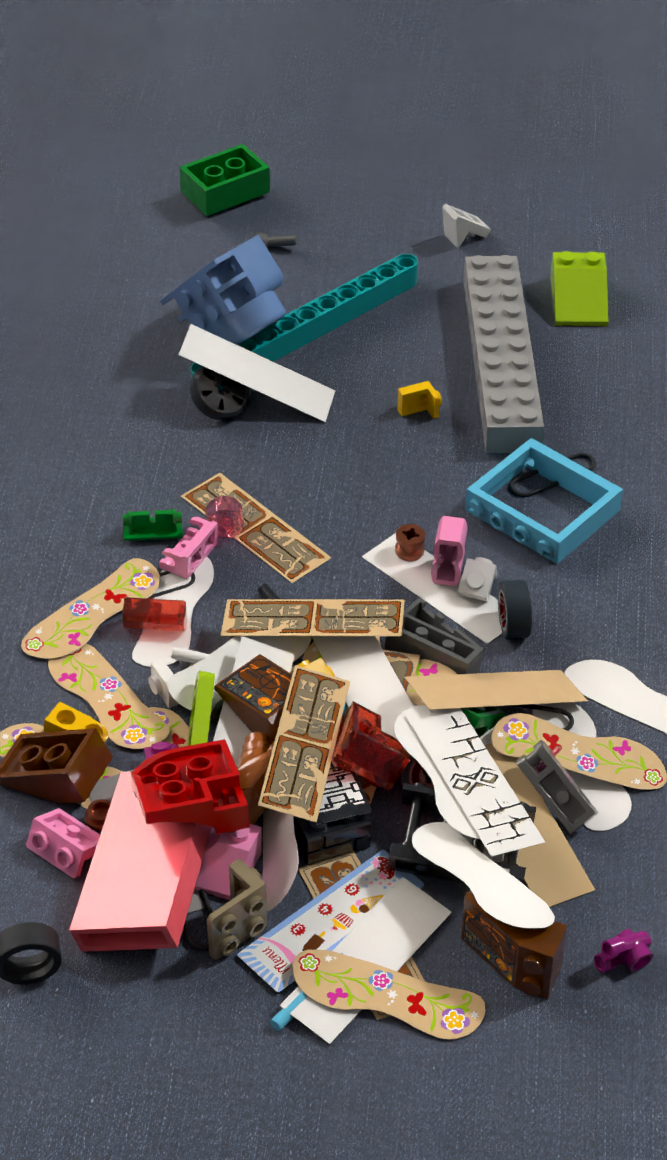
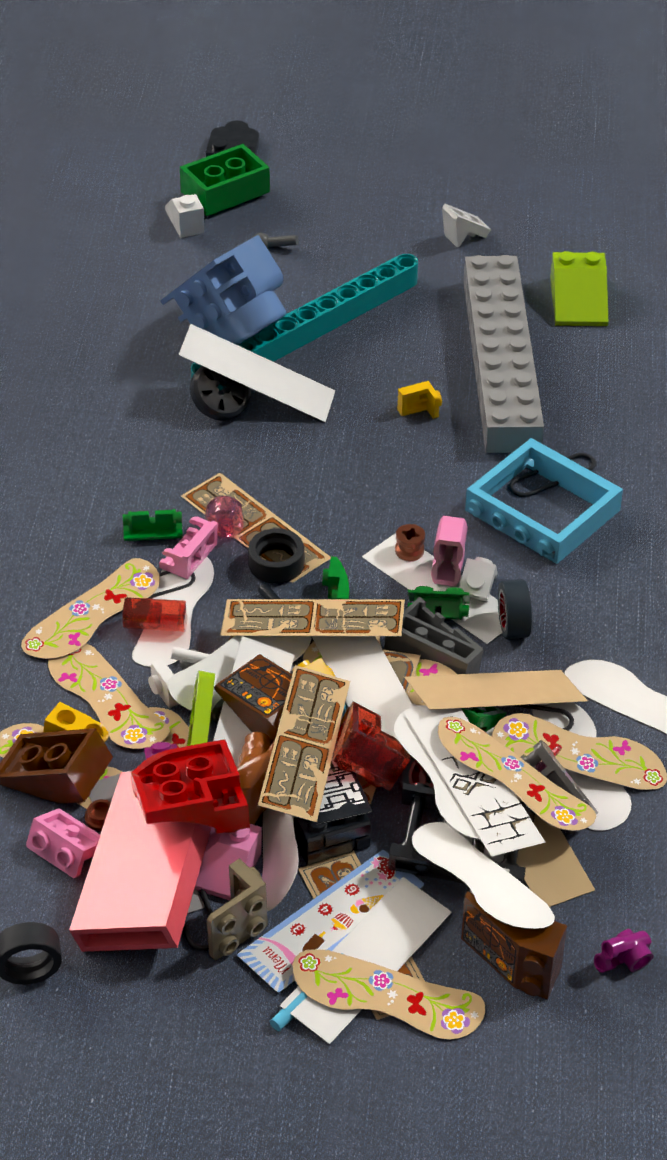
none -> white slope [165,194,204,238]
none -> black plate [206,120,259,157]
none -> black tyre [248,528,305,584]
none -> green slope [322,556,349,599]
none -> green hinge [408,586,470,620]
none -> tan sticker [438,717,596,831]

